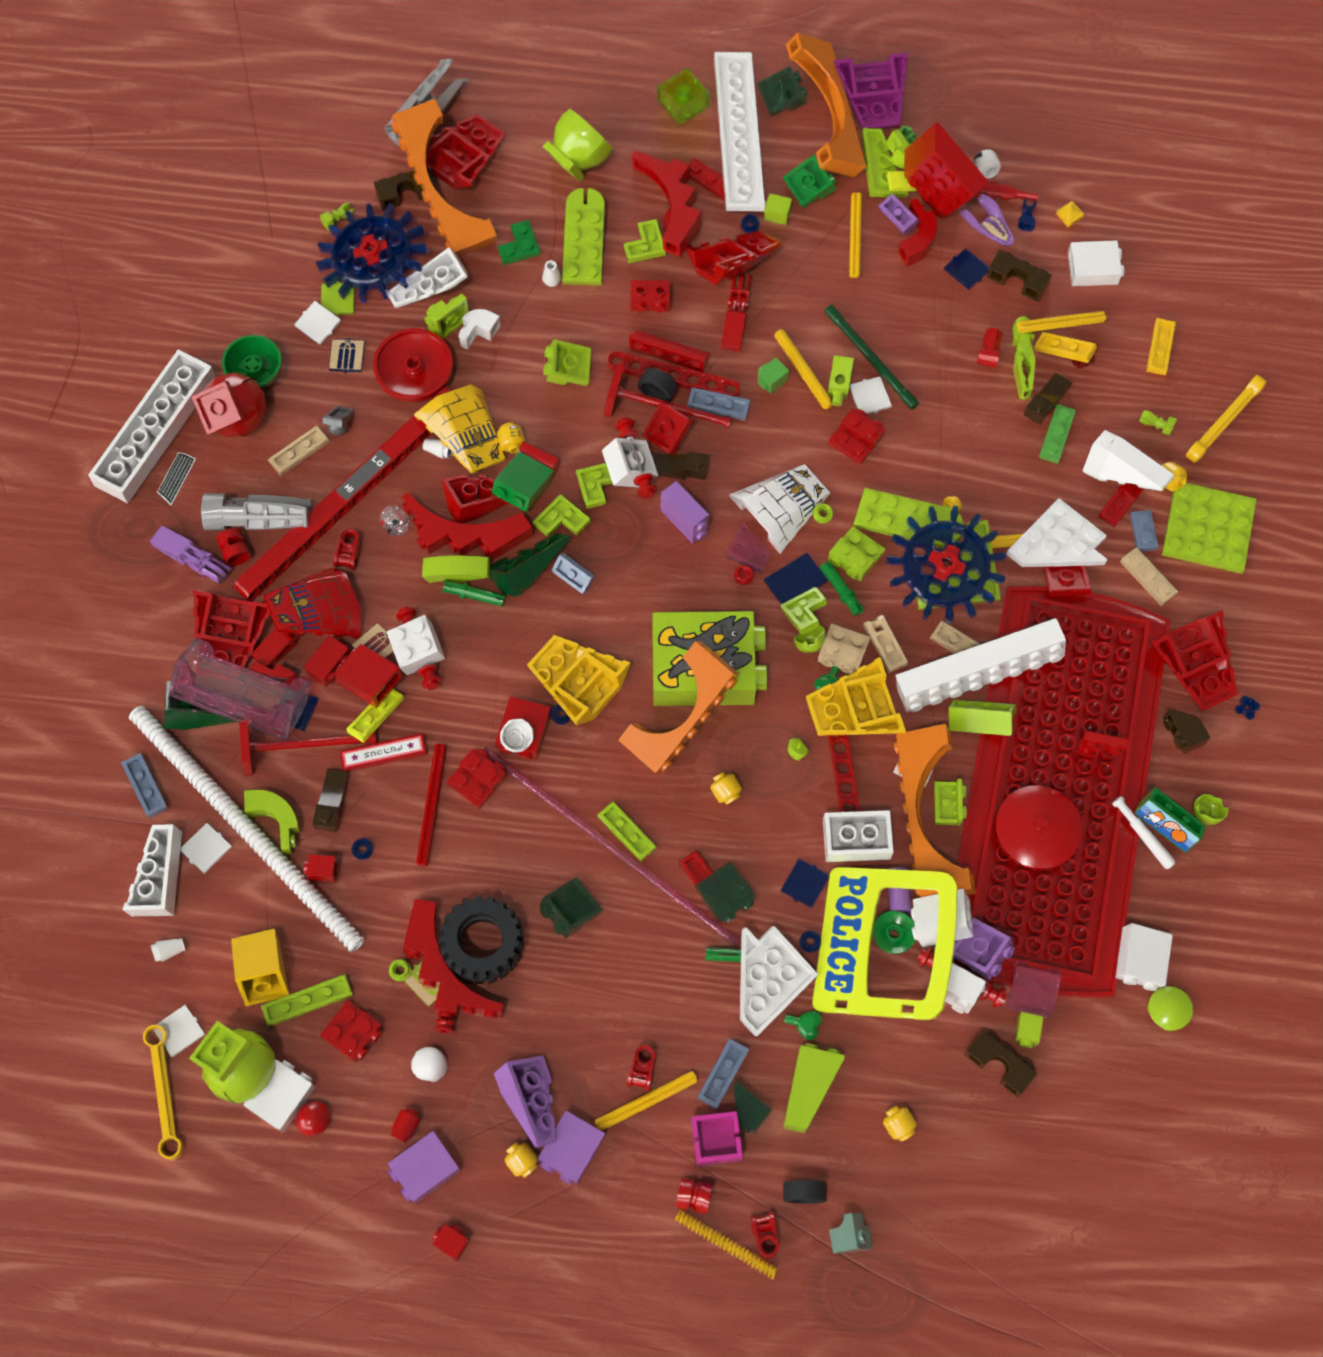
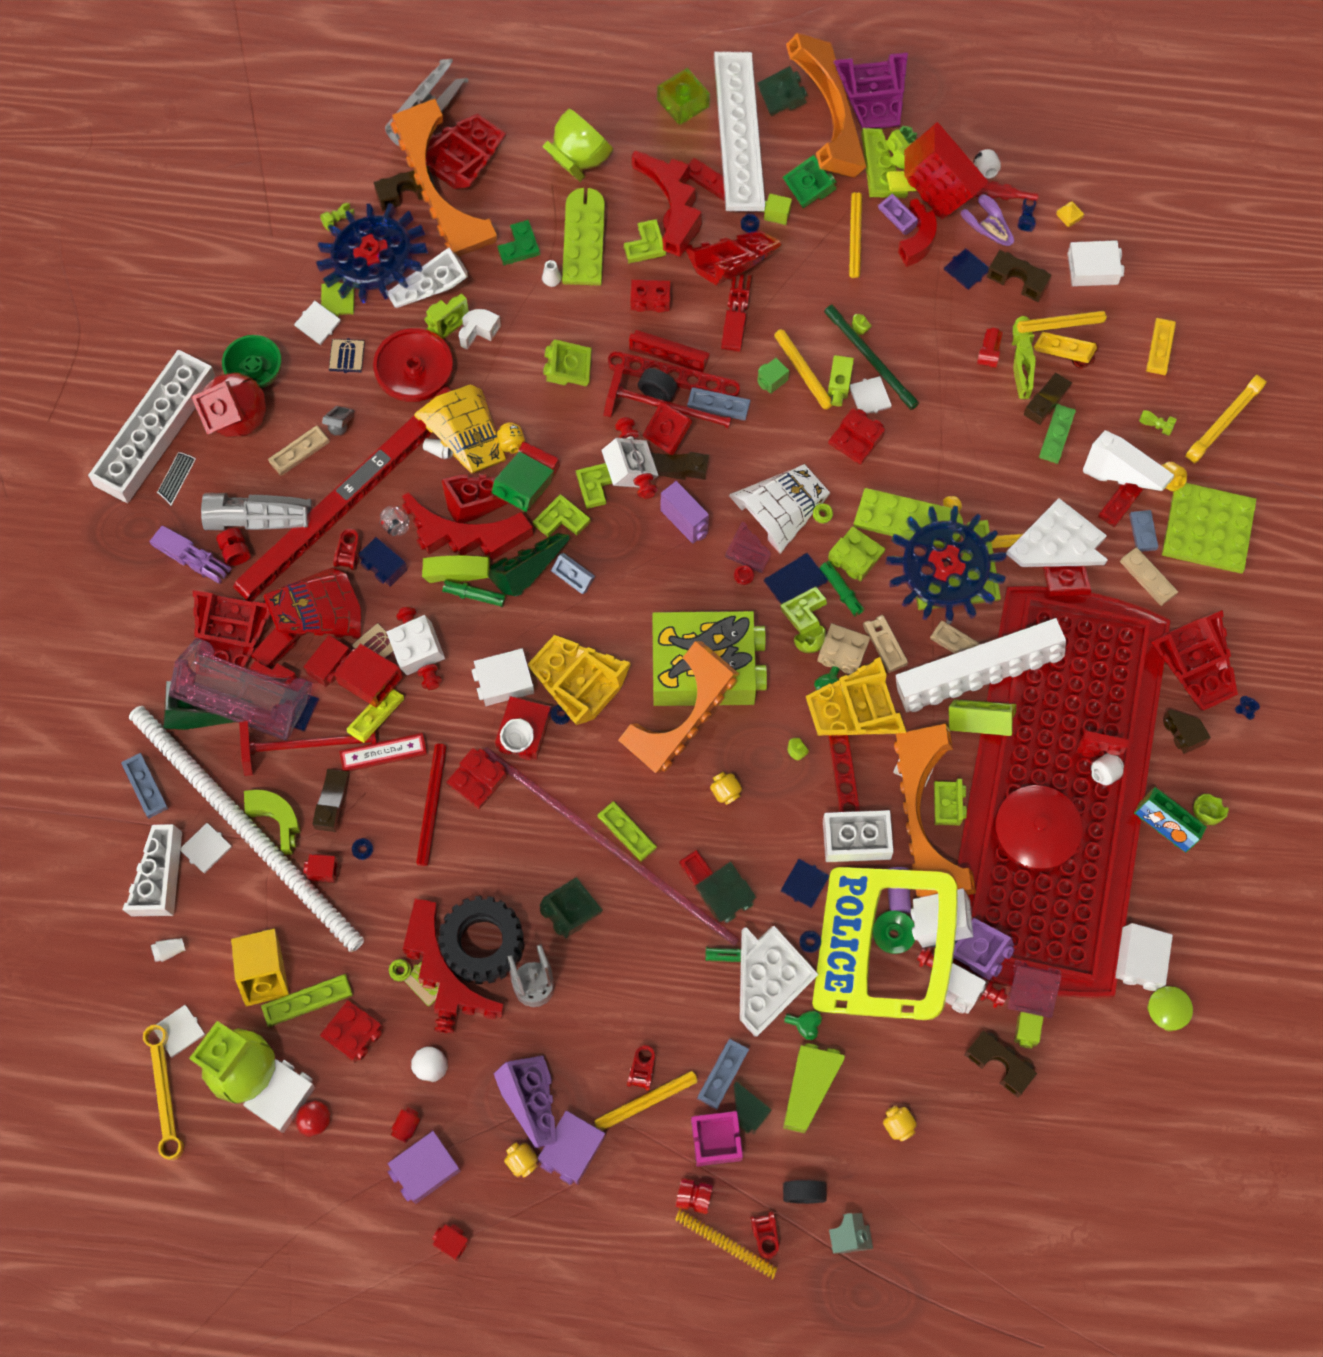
white piece [1112,796,1175,869] -> none
none -> clear blue brick [359,537,407,587]
none -> white brick [471,648,534,706]
none -> light grey piece [508,945,555,1007]
none -> lime piece [851,314,871,335]
none -> white head [1091,754,1124,786]

